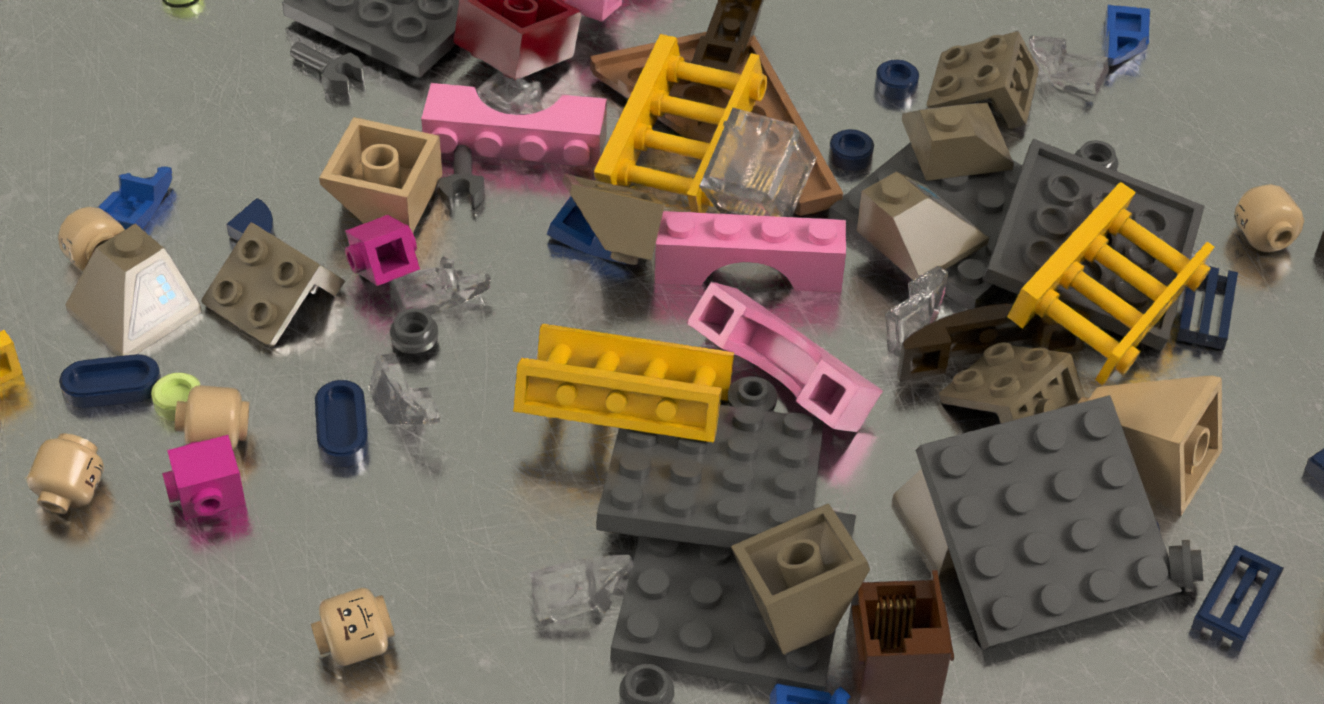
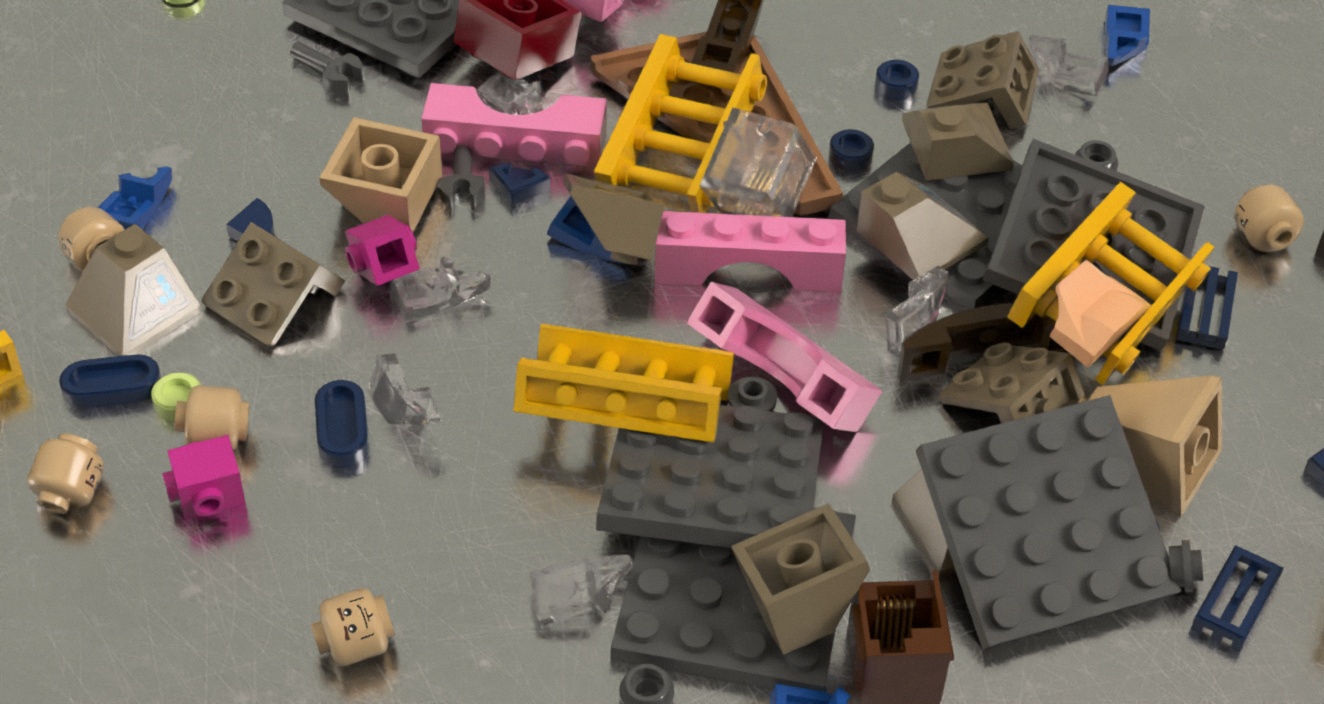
dark grey plate [390,308,439,353] -> none
none -> dark blue tile [489,163,551,206]
none -> light nougat slope [1050,259,1151,368]

